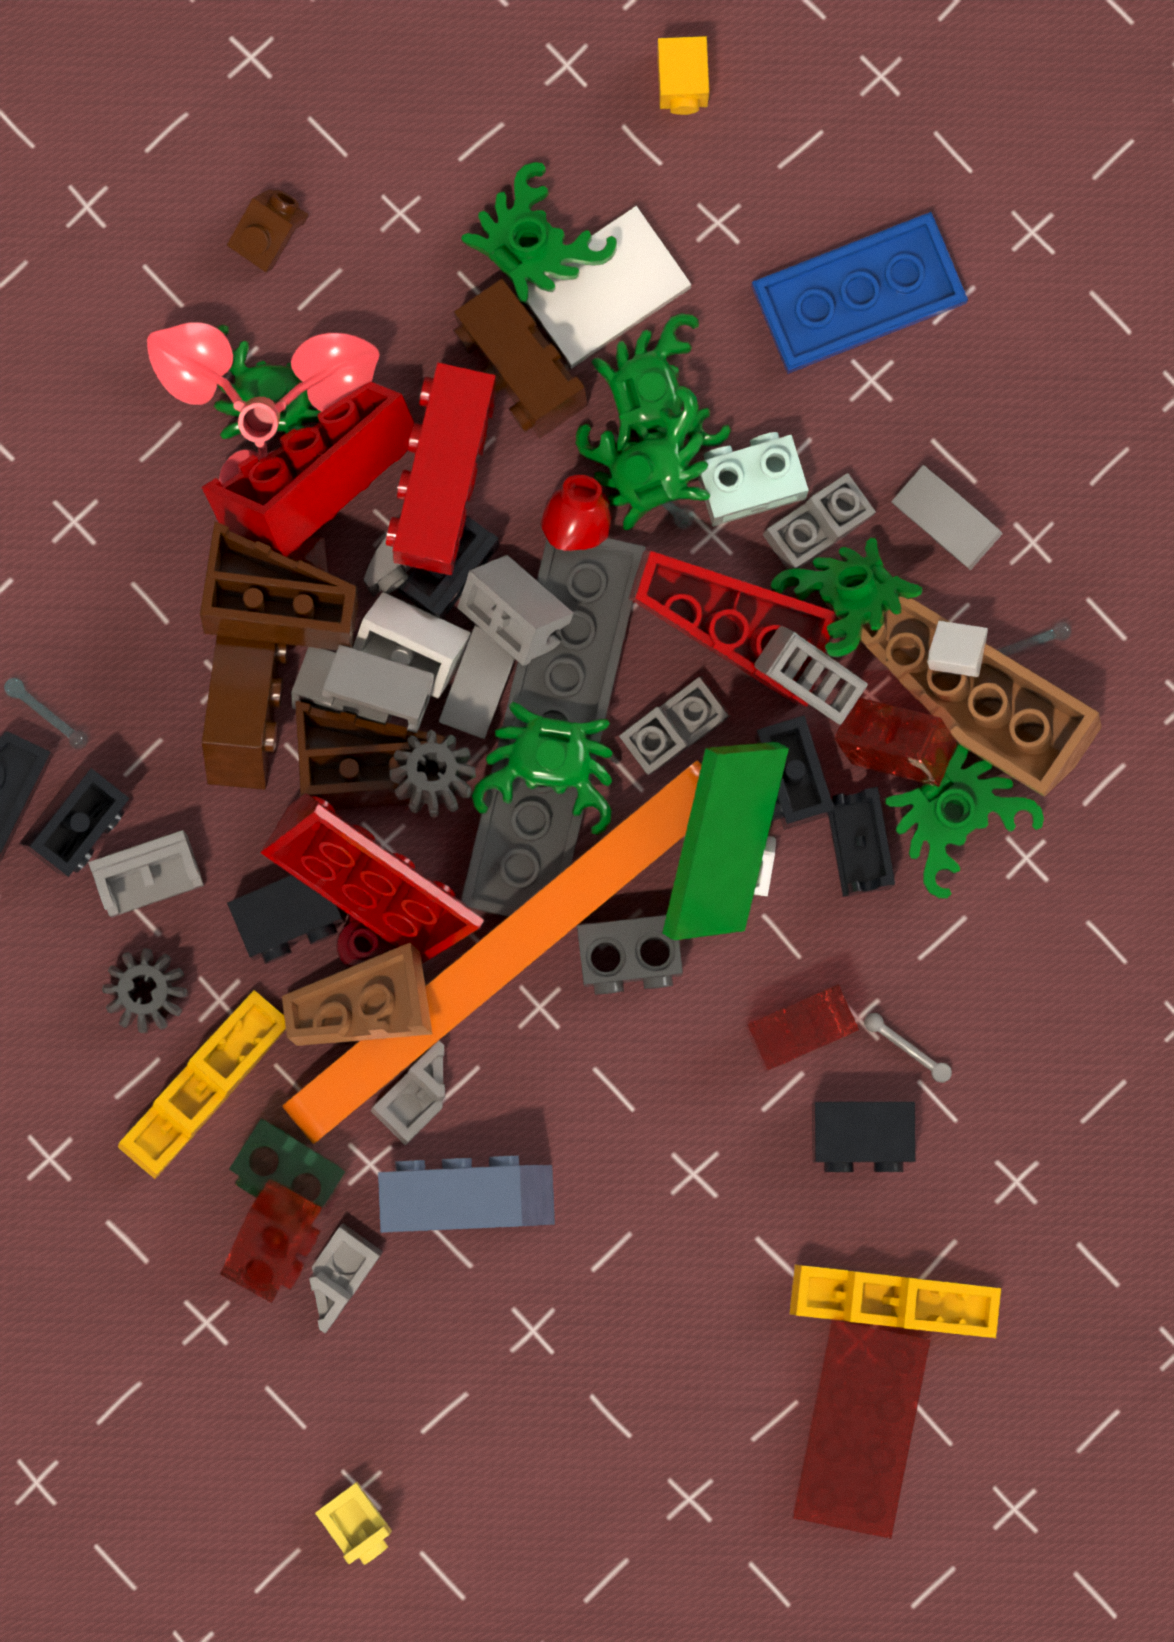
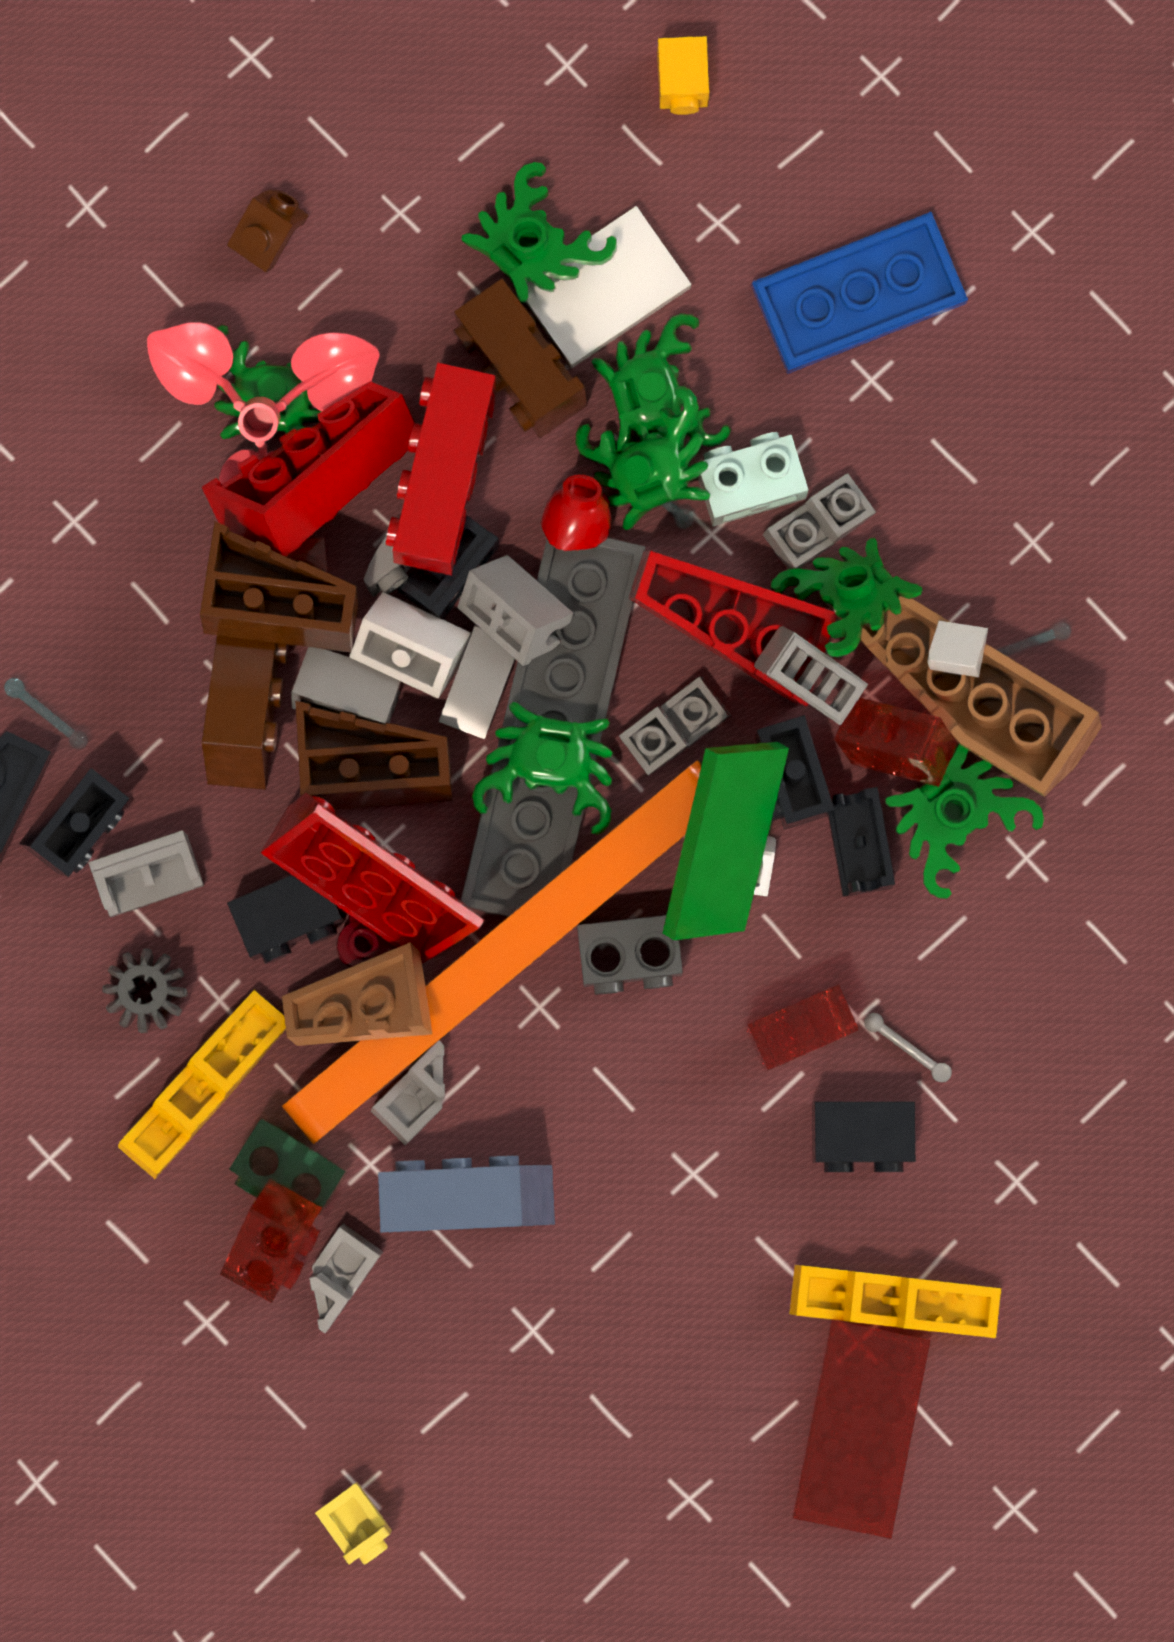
light grey hinge [322,644,434,733] -> none
dark grey gear [390,730,476,818] -> none
light grey slope [891,465,1003,571] -> none

